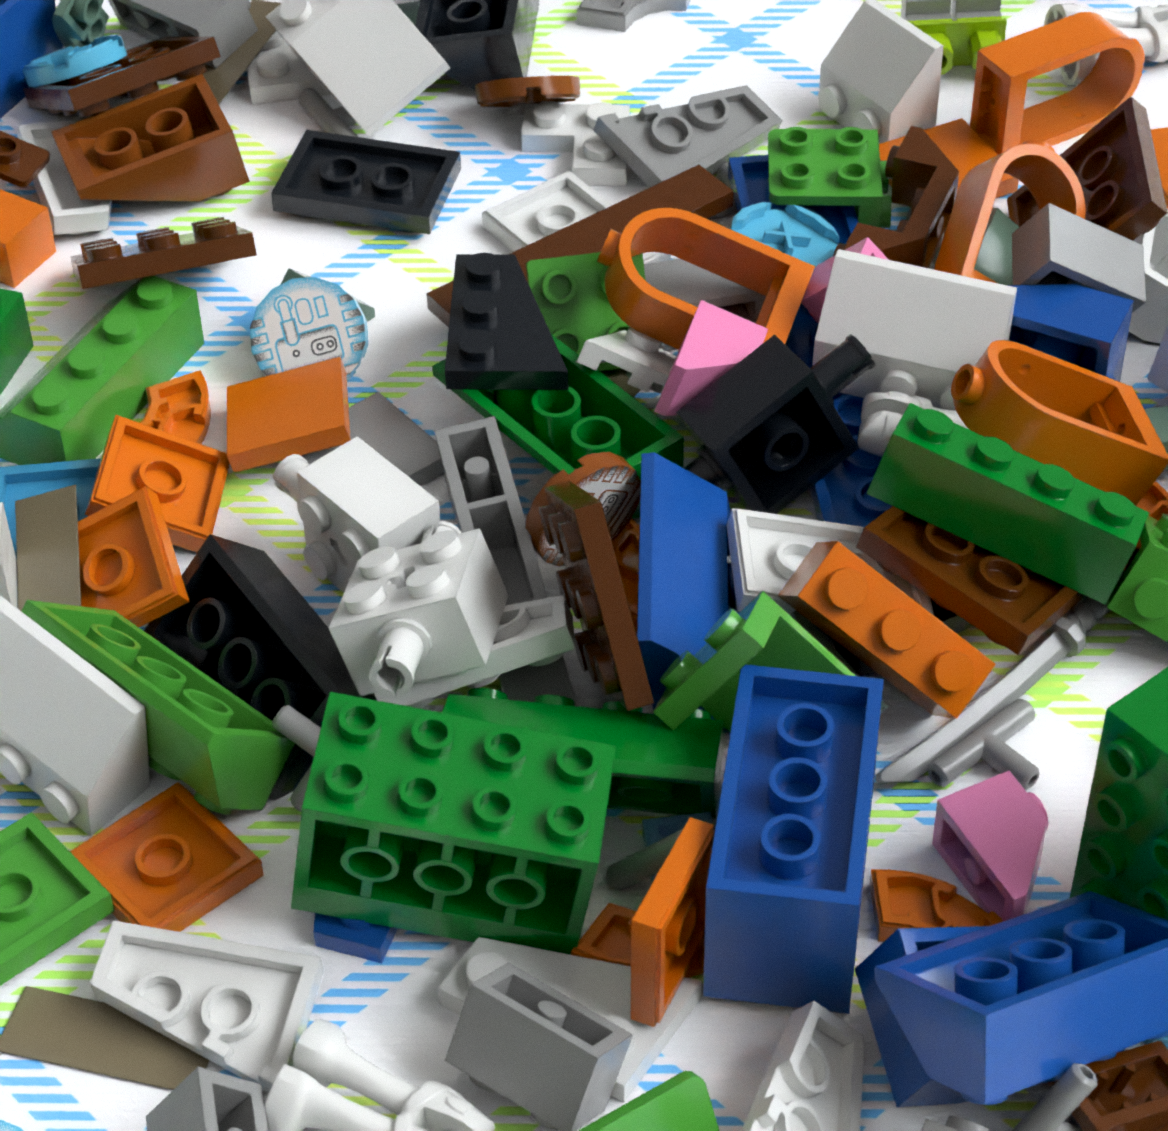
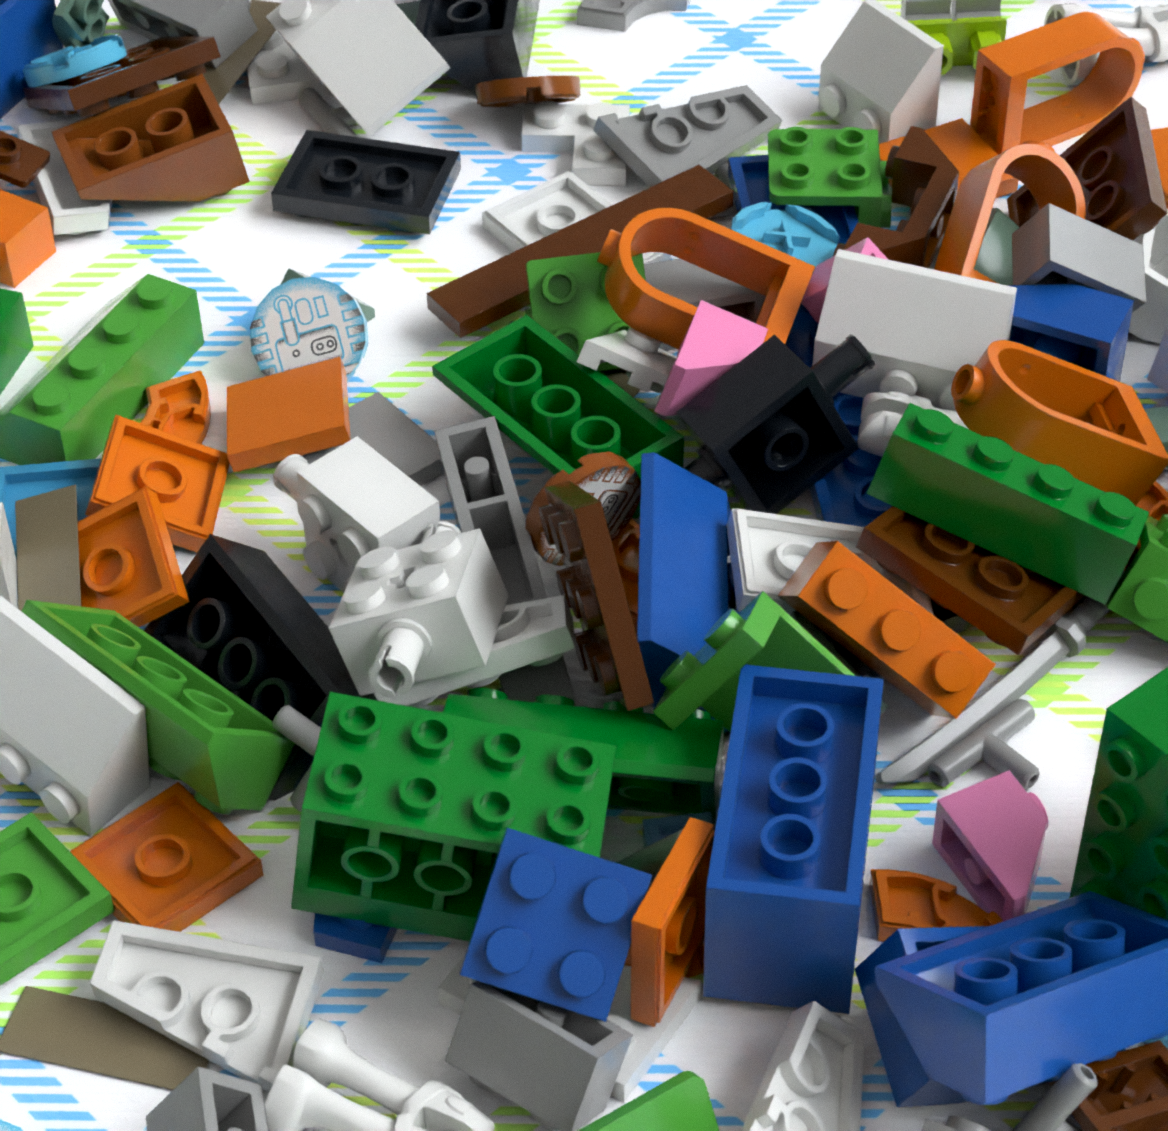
reddish brown plate [70,217,257,289] -> none
black wing [445,252,569,390] -> none
none -> blue plate [459,828,652,1022]

